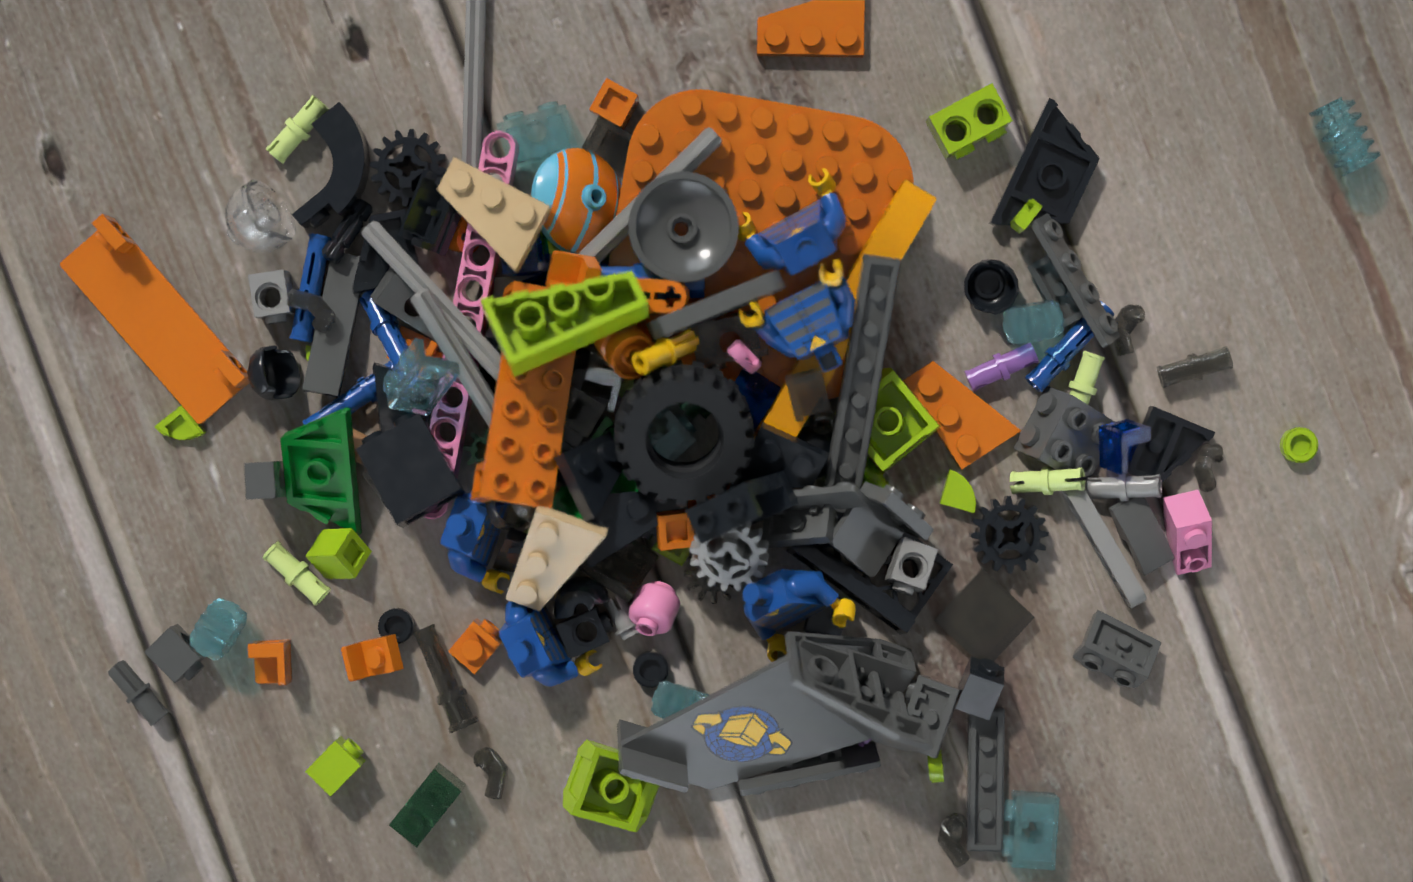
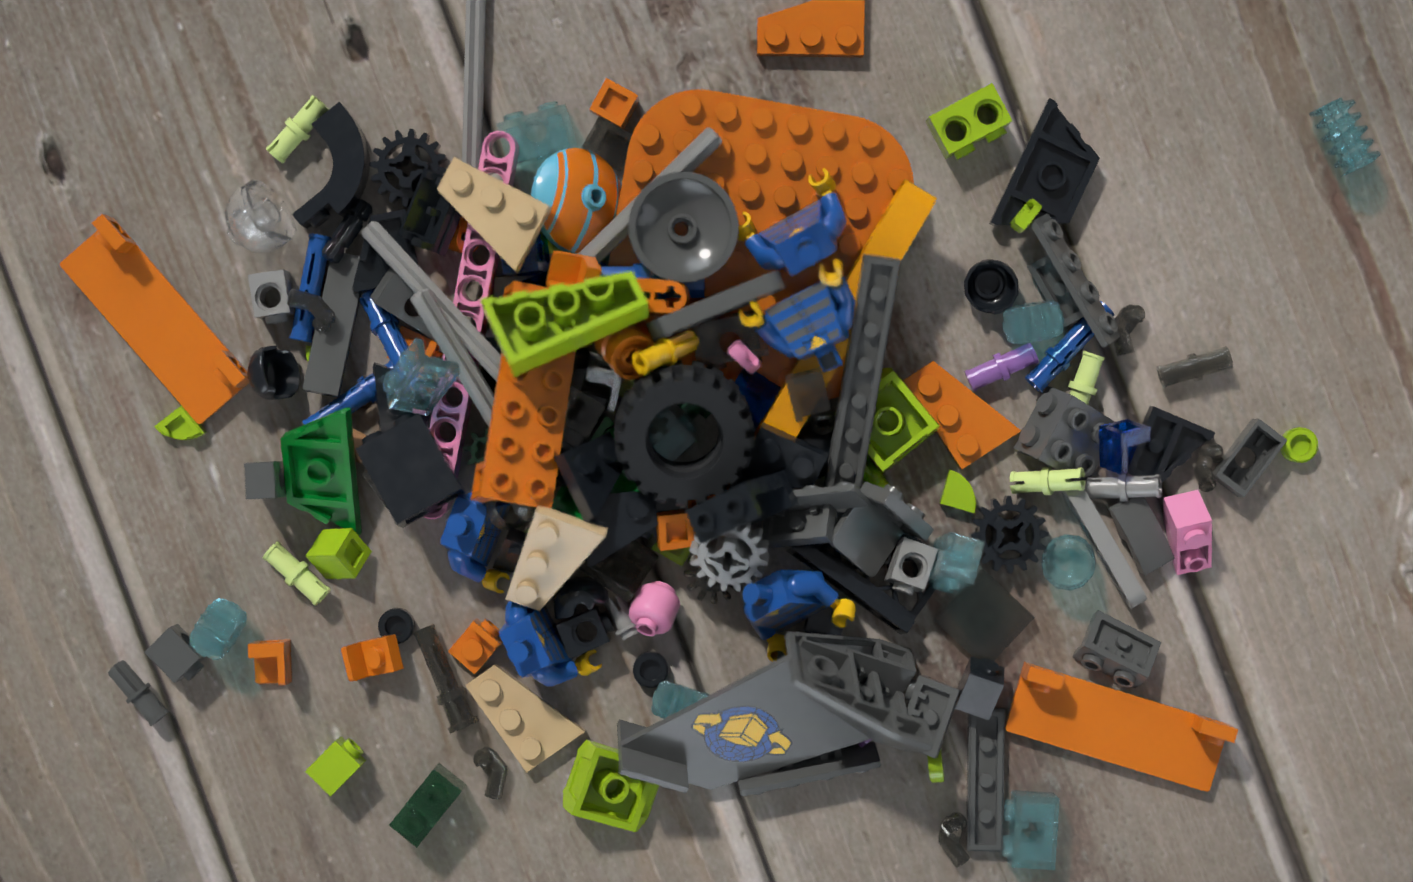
none -> tan wing [465,664,585,773]
none -> clear light blue brick [928,532,985,593]
none -> orange bracket [1005,662,1239,792]
none -> clear light blue hair [1041,534,1096,591]
none -> dark grey piece [1209,419,1287,497]

